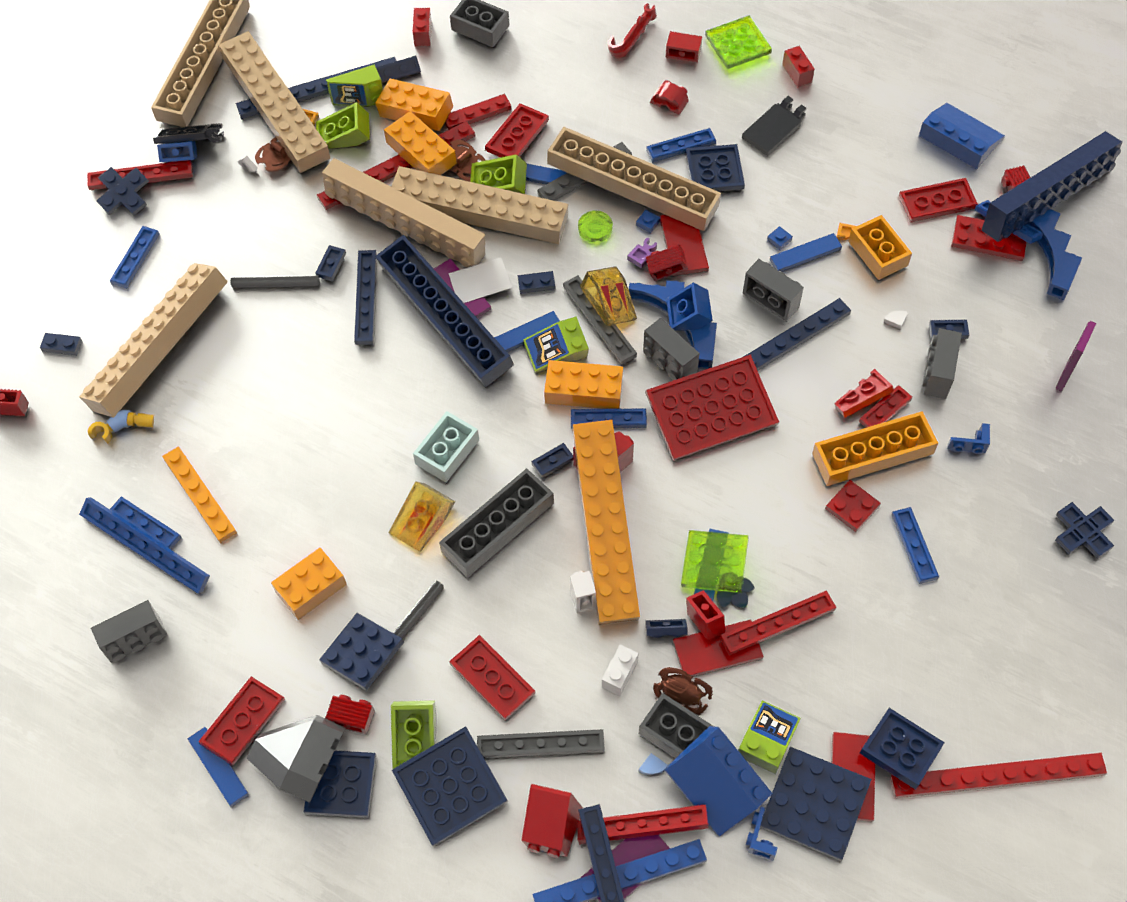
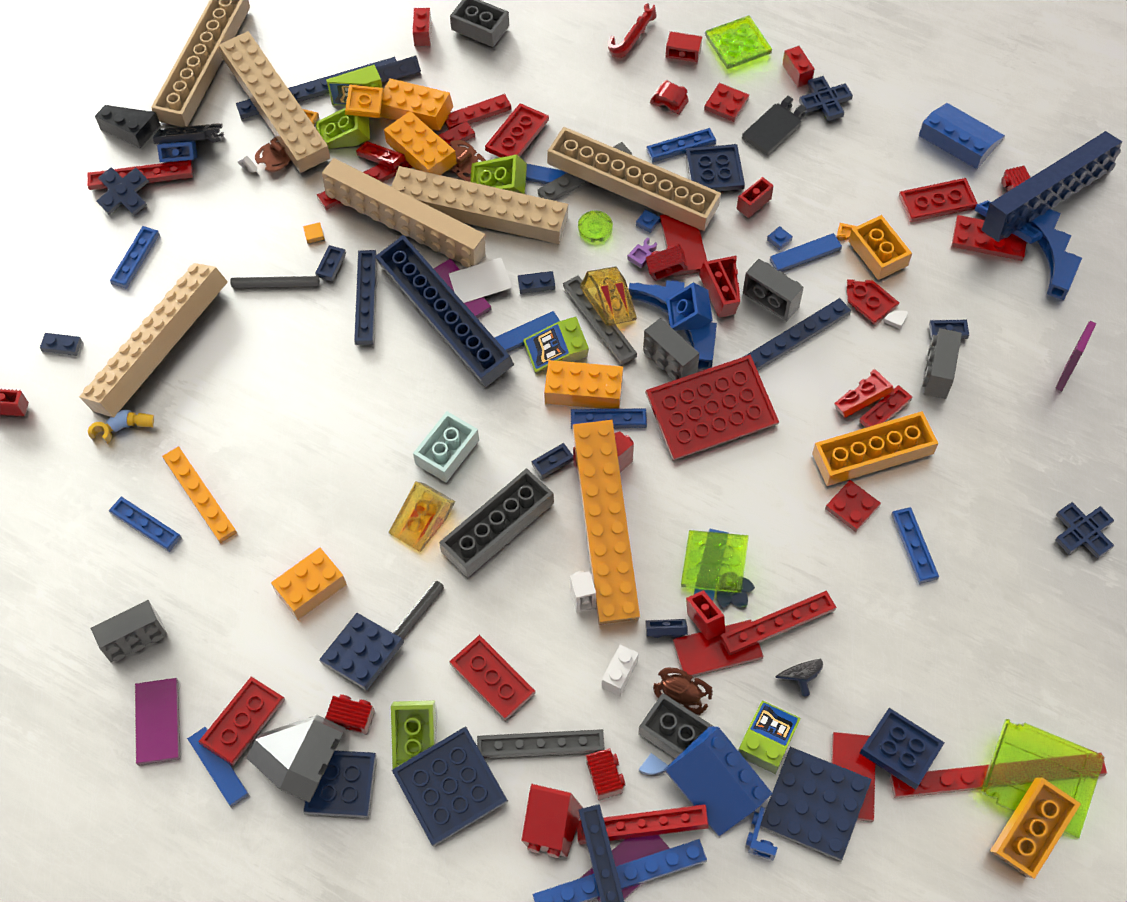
blue plate [79,497,210,594] -> none
blue bracket [947,423,990,454] -> none
none -> black wedge [95,105,161,149]
none -> magenta tile [135,678,180,765]
none -> light orange tile [303,222,325,244]
none -> light orange tile [345,85,383,118]
none -> red tile [356,141,406,169]
none -> red brick [586,748,626,800]
none -> red wedge [699,255,740,318]
none -> red plate [704,83,749,122]
none -> red brick [736,177,774,218]
none -> shield [775,658,823,697]
none -> dark blue plate [799,76,853,121]
none -> red tile [847,279,900,325]
none -> clear neon green piece [981,719,1105,839]
none -> light orange brick [990,778,1081,879]

